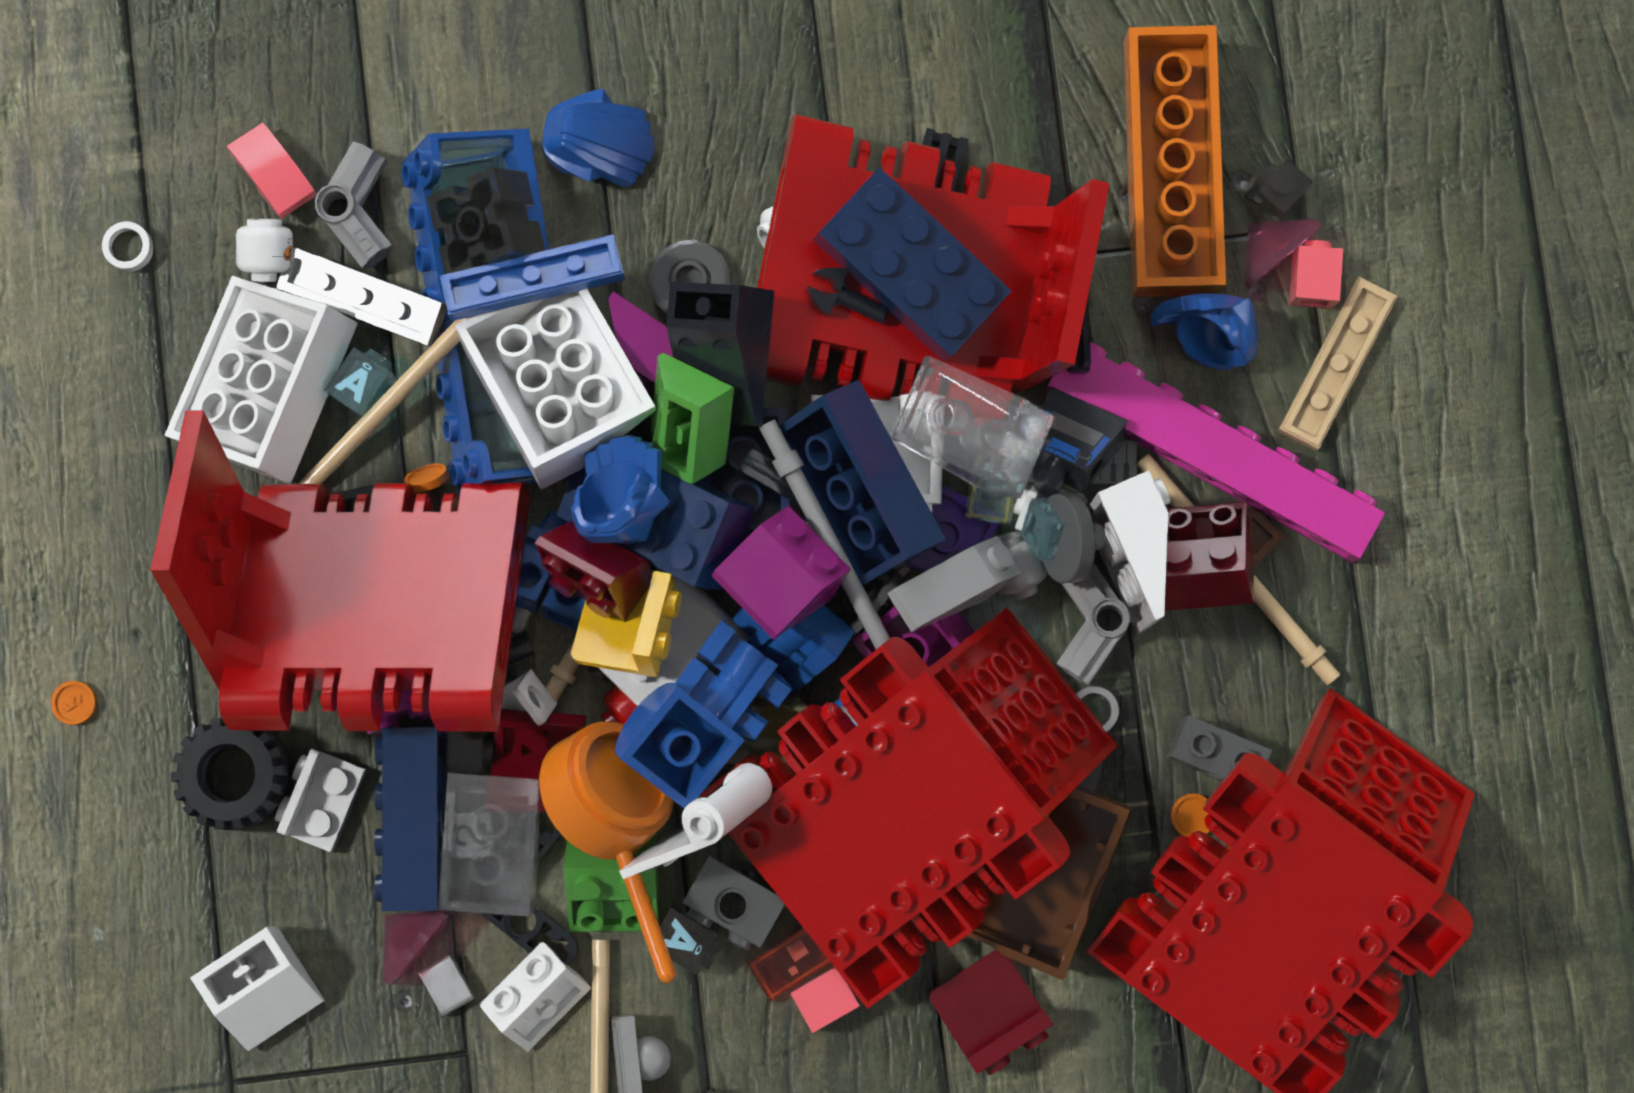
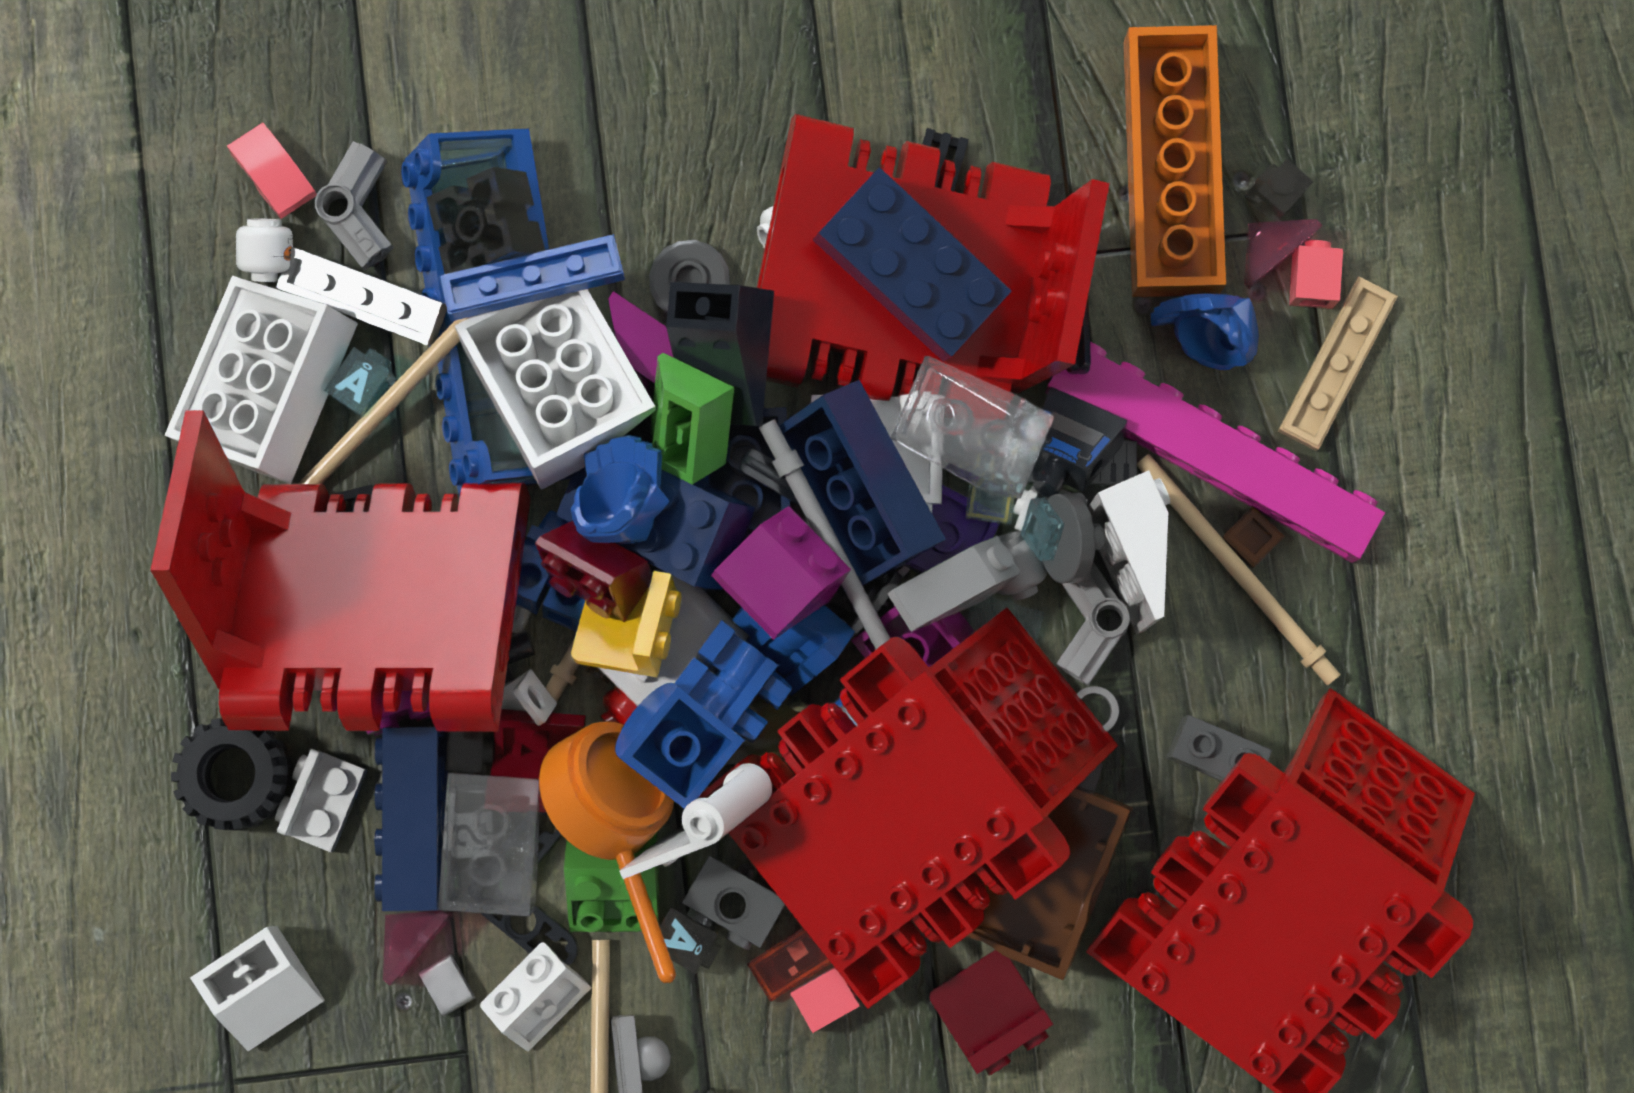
orange piece [51,681,97,725] -> none
white piece [102,221,154,272] -> none
orange piece [404,463,449,493] -> none
blue hair [542,89,654,188] -> none
black bar [805,268,889,324] -> none
dark red slope [1165,501,1254,611] -> none
orange piece [1170,794,1210,837] -> none

